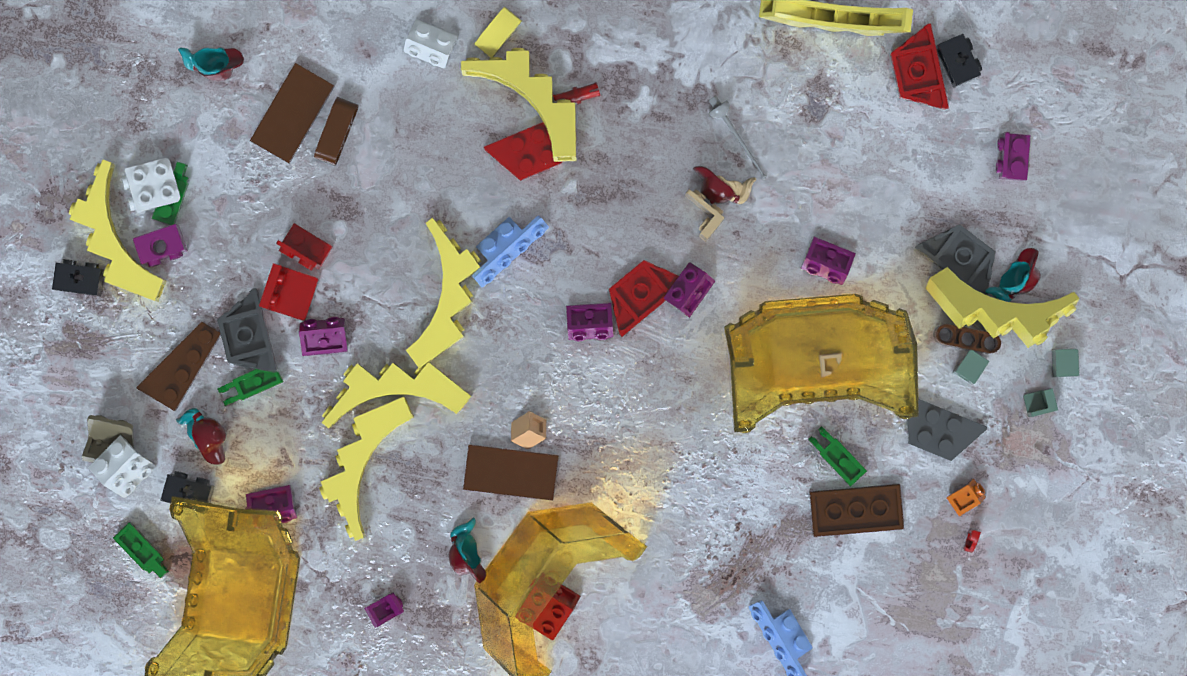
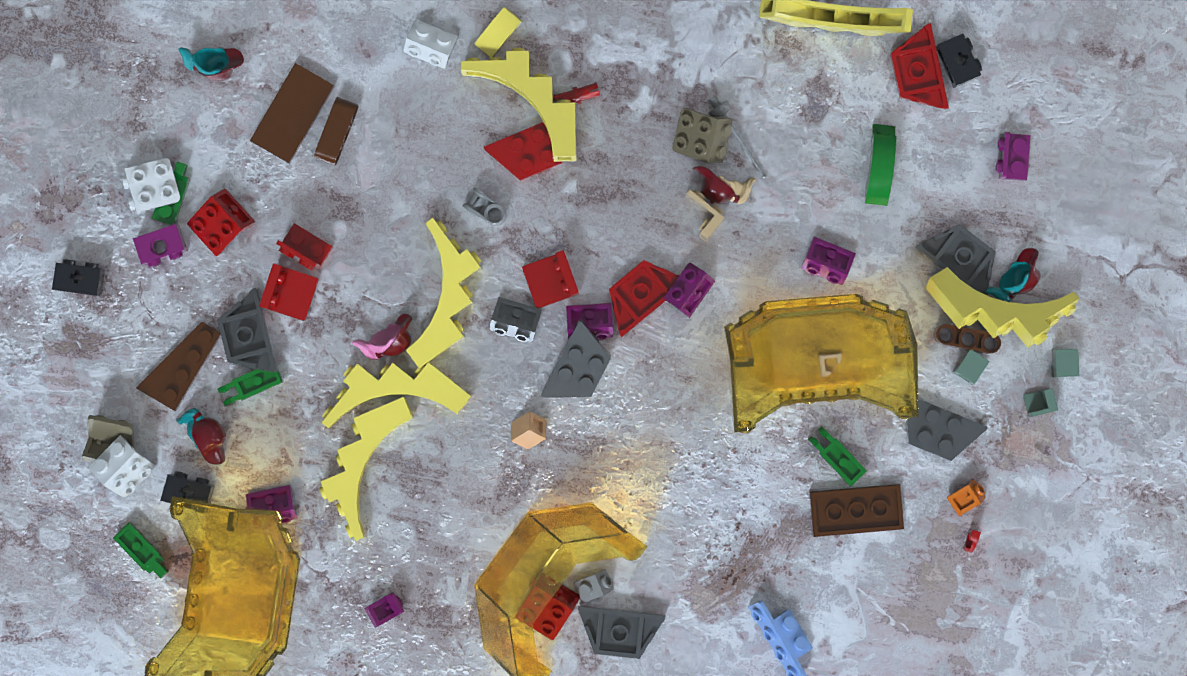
light yellow arch [69,160,167,302] -> none
magenta bracket [299,317,348,356] -> none
hair [448,517,486,583] -> none
reddish brown tile [463,445,559,501] -> none
light blue bracket [472,215,549,287] -> none
none -> red bracket [187,189,255,256]
none -> hair [352,313,412,360]
none -> light grey piece [462,187,506,226]
none -> flat silver bracket [489,297,542,342]
none -> red bracket [522,250,579,308]
none -> dark grey wing [541,319,611,398]
none -> light grey bracket [574,569,614,604]
none -> dark grey wing [578,606,665,659]
none -> dark tan bracket [672,108,733,163]
none -> green arch [865,124,897,206]

